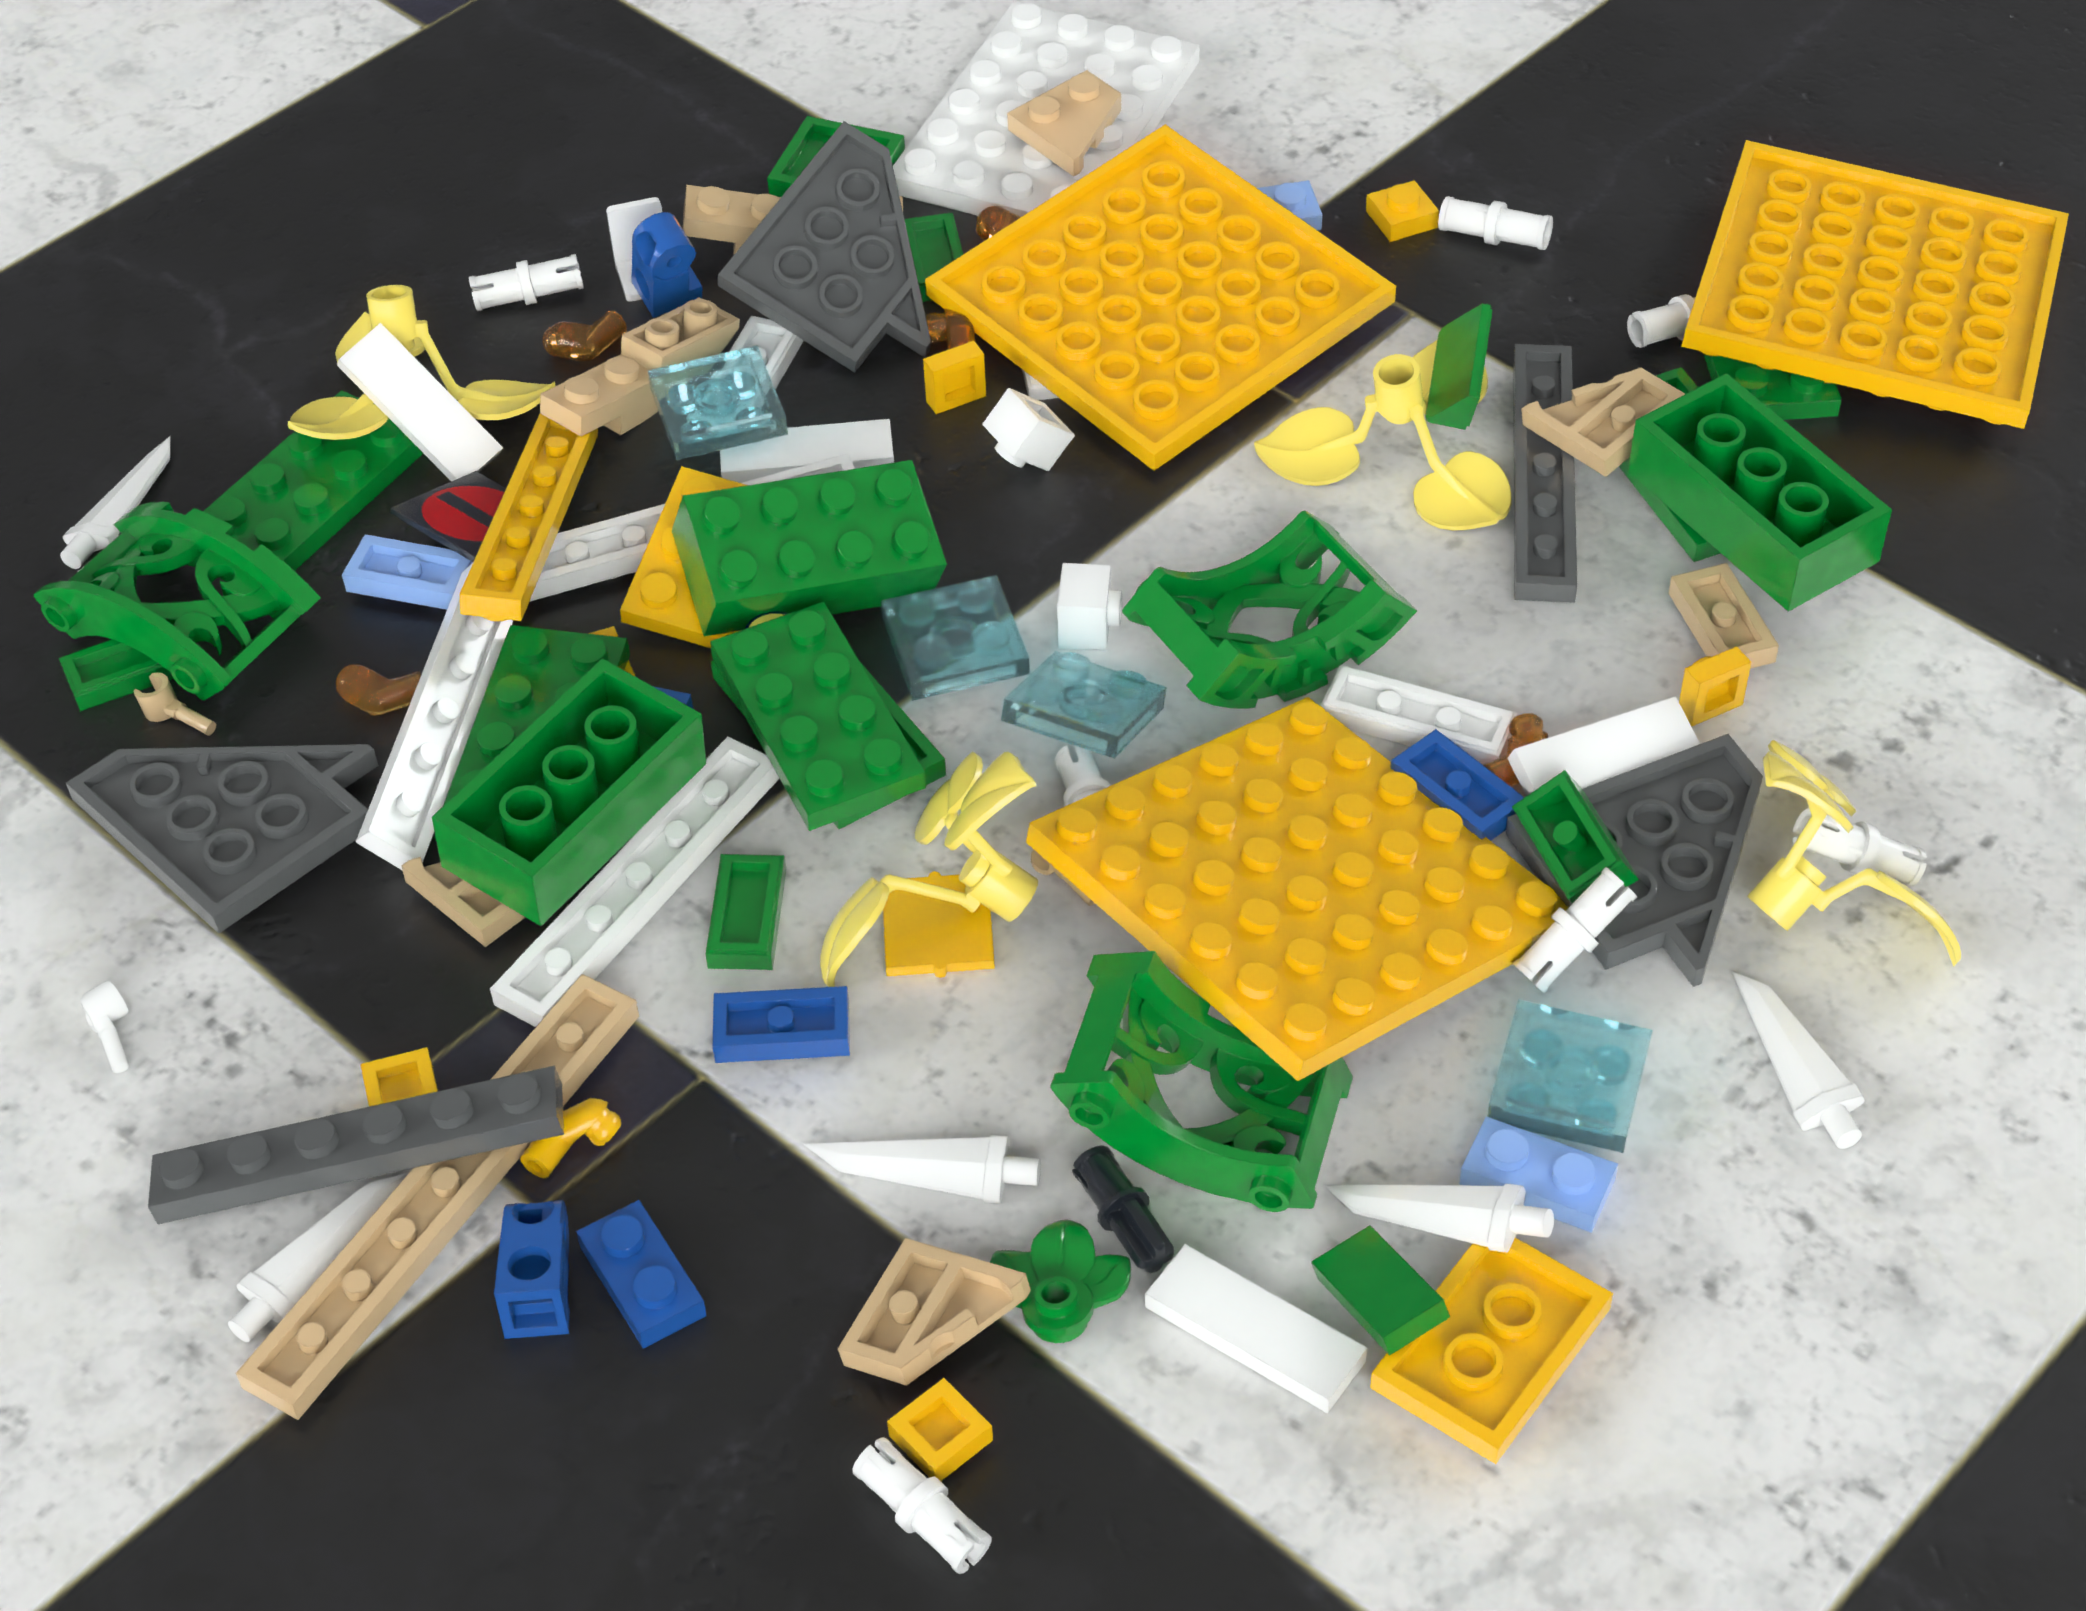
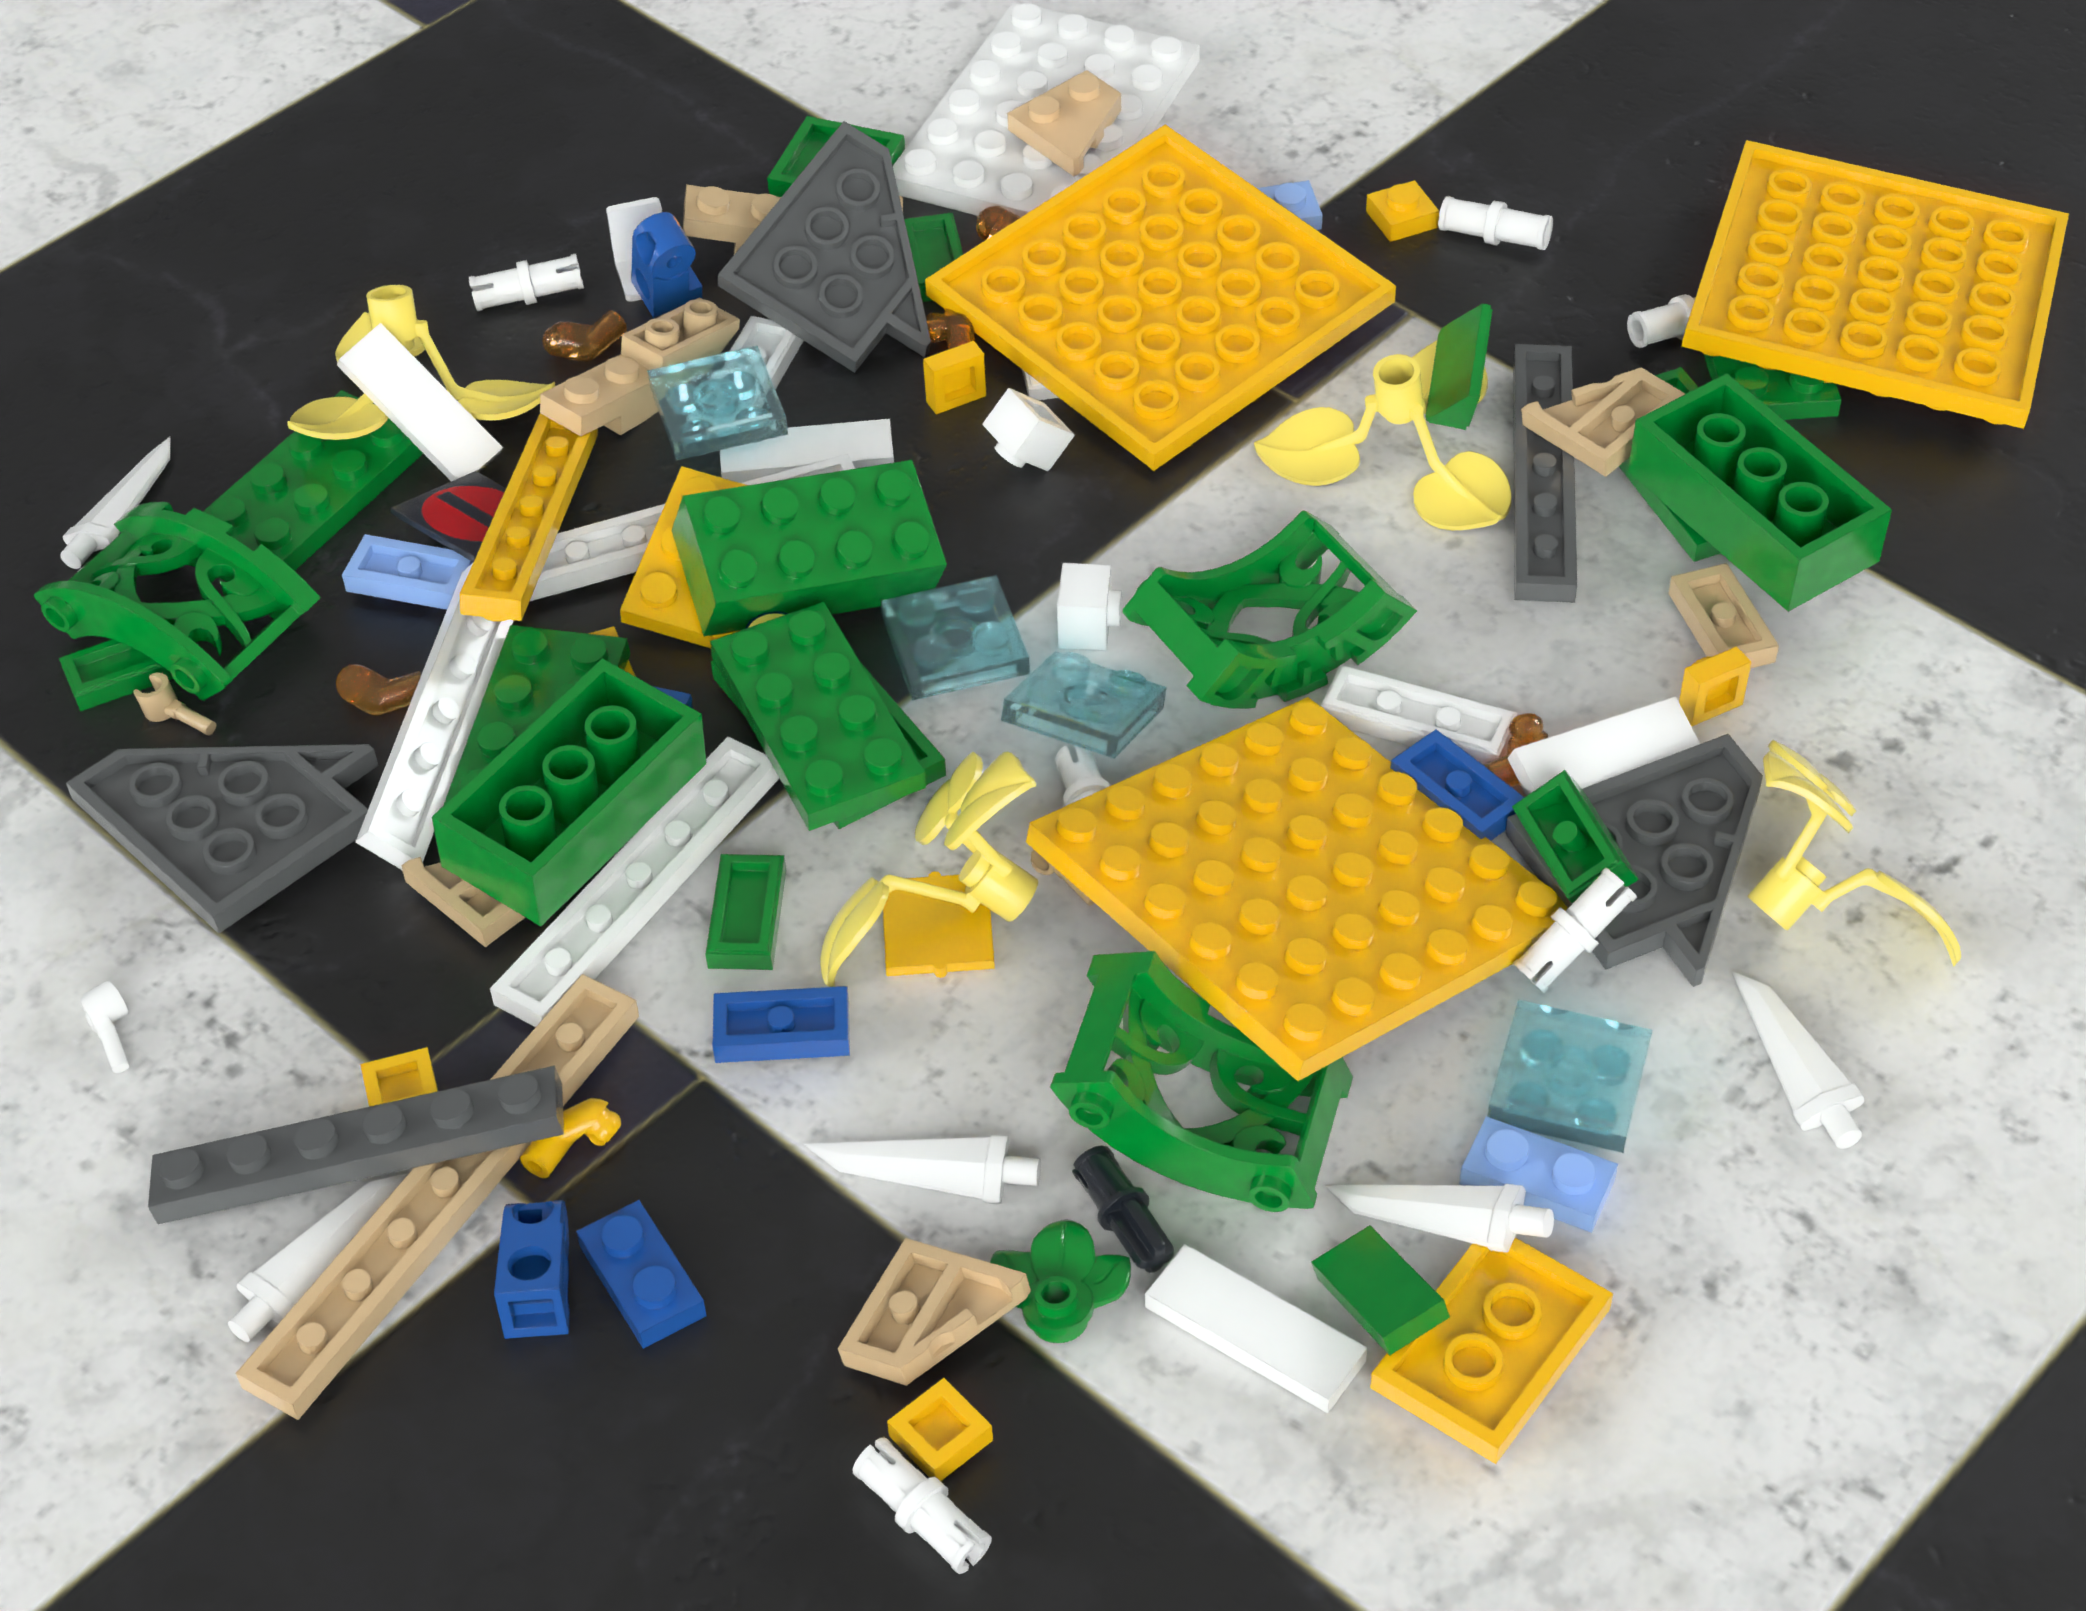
white pin [1792,808,1927,887] -> none

